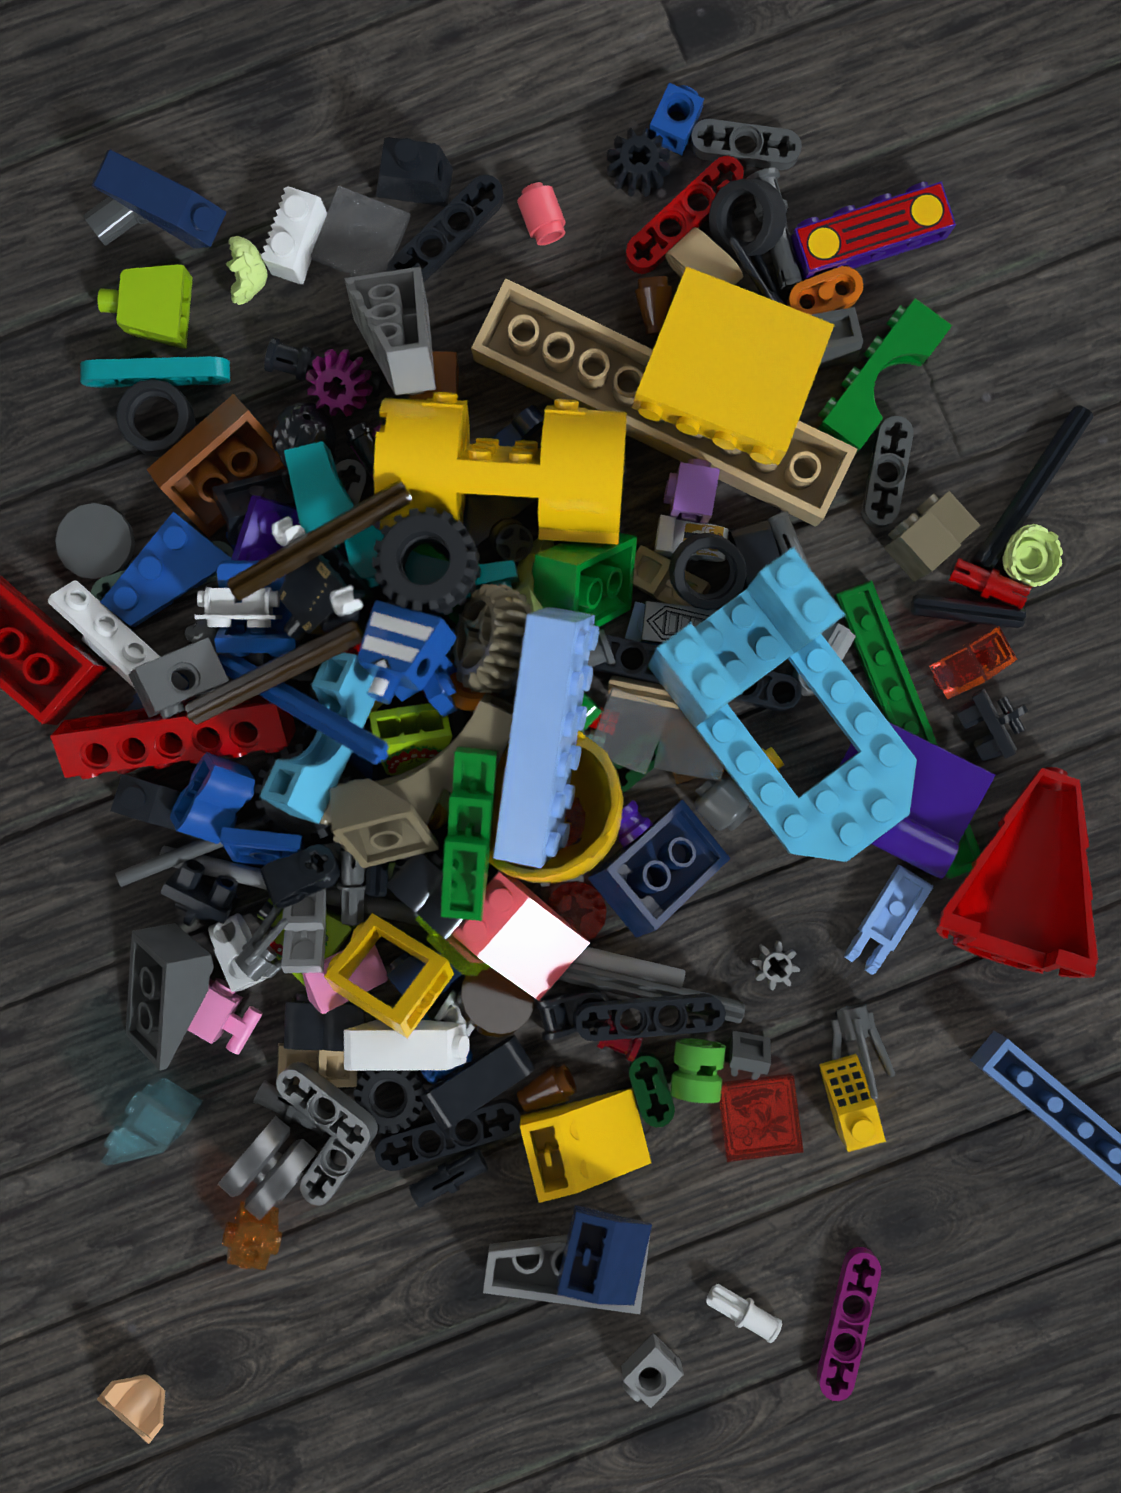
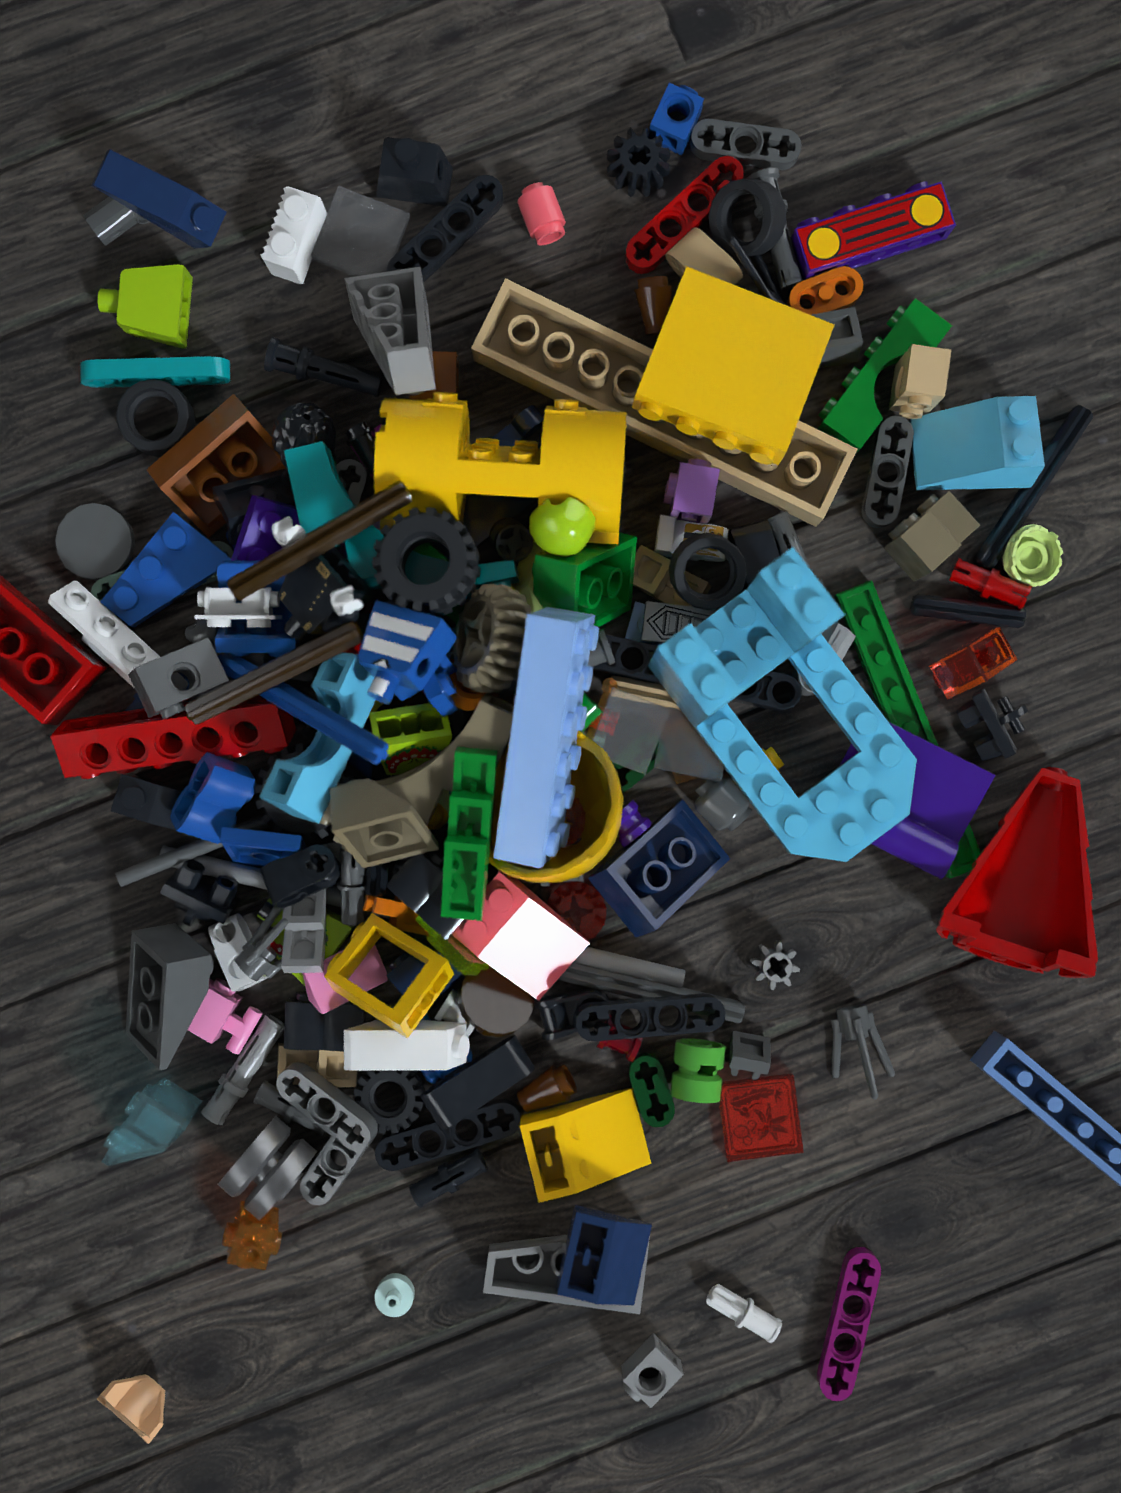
yellowish green hair [226,236,267,305] -> none
magenta gear [306,349,373,417] -> none
yellow slope [819,1054,886,1152] -> none
light blue hinge [844,865,933,975] -> none
none -> light grey pin [201,1014,285,1125]
none -> orange plate [363,895,431,936]
none -> light aqua tile [375,1273,415,1317]
none -> lime hair [529,497,596,556]
none -> clear orange hinge [586,678,618,740]
none -> tan brick [889,344,951,419]
none -> medium azure slope [909,396,1045,490]

